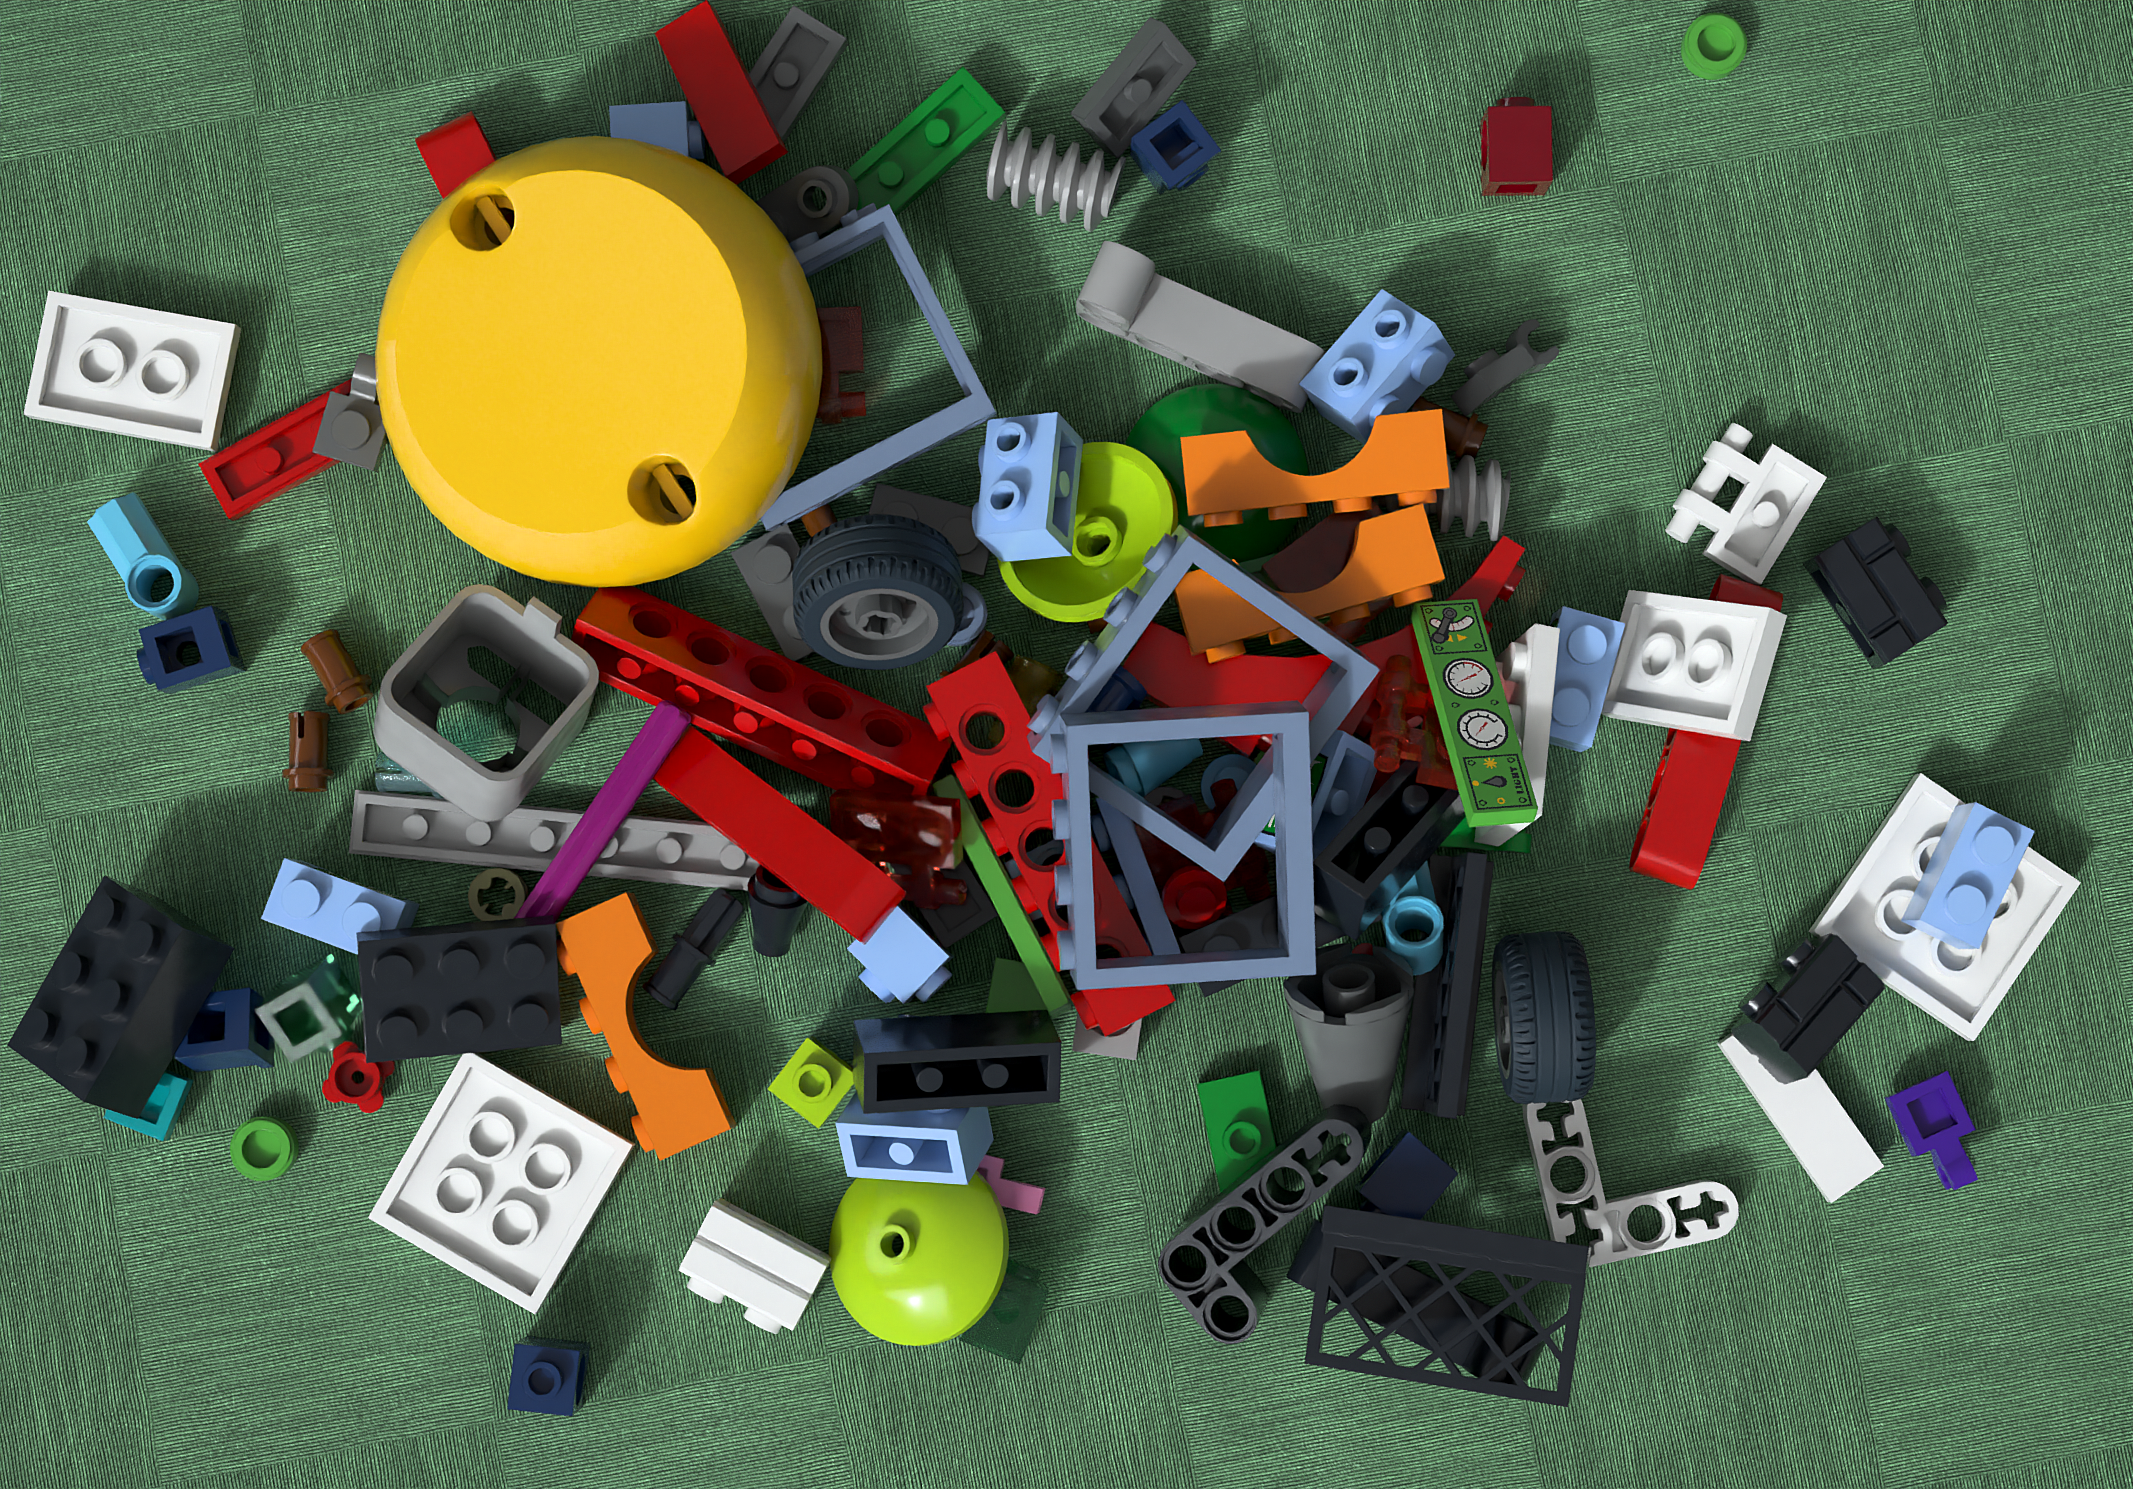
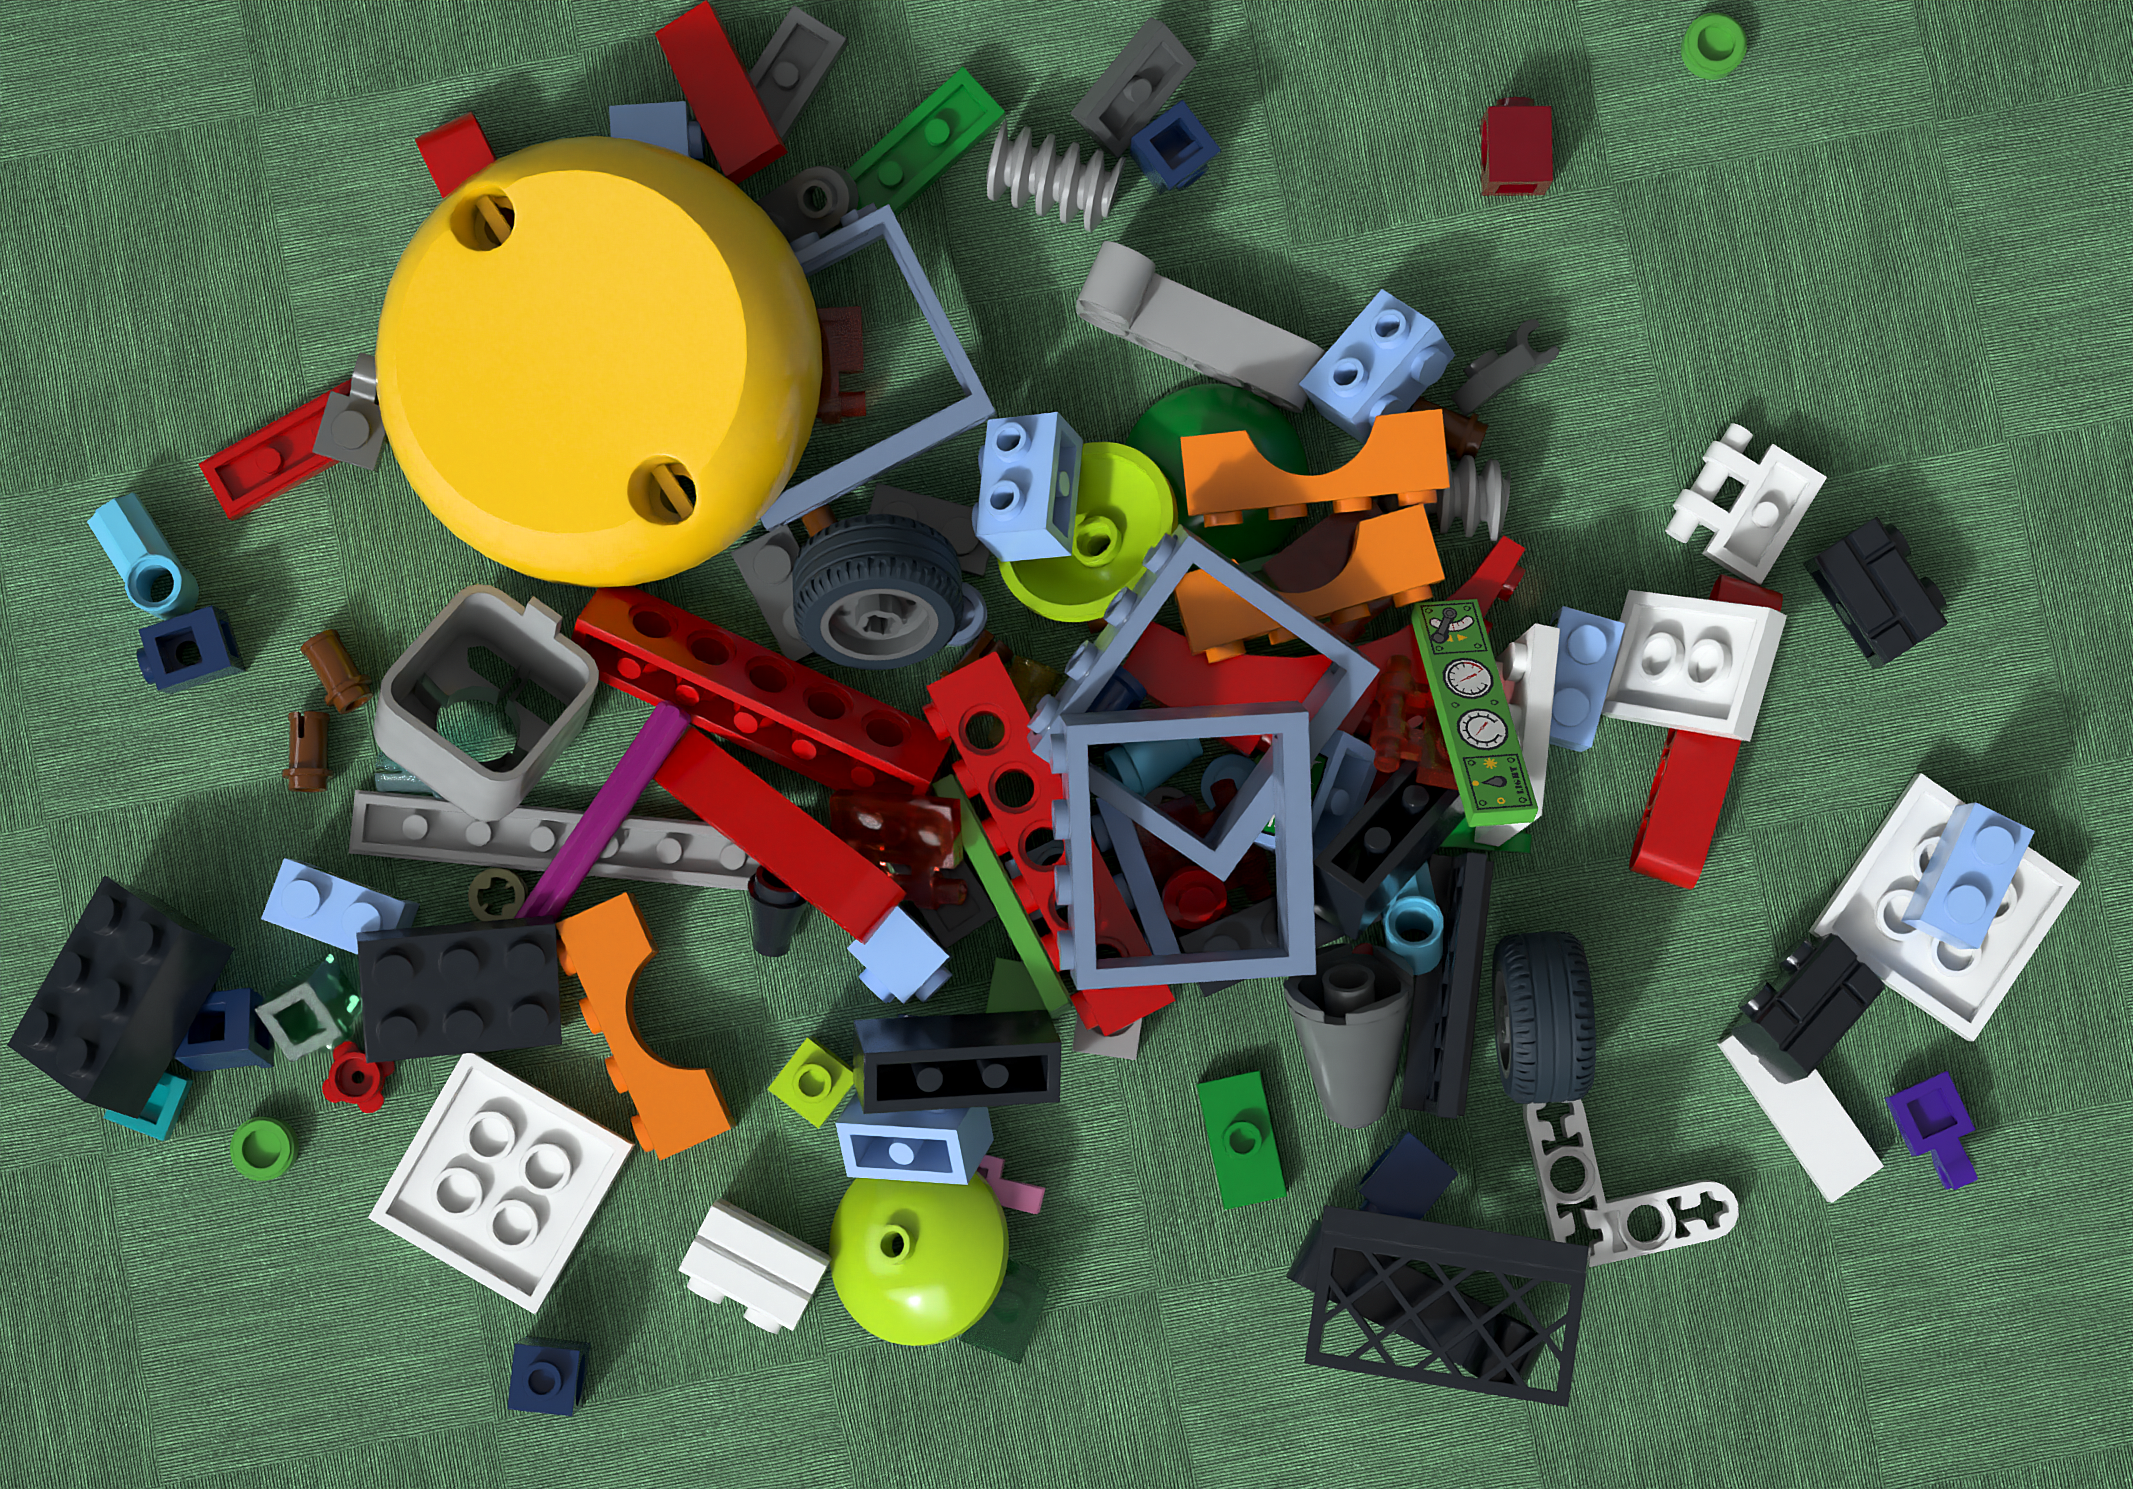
white plate [24,291,241,452] -> none
black axle [642,888,746,1011] -> none
black beam [1158,1104,1372,1344] -> none

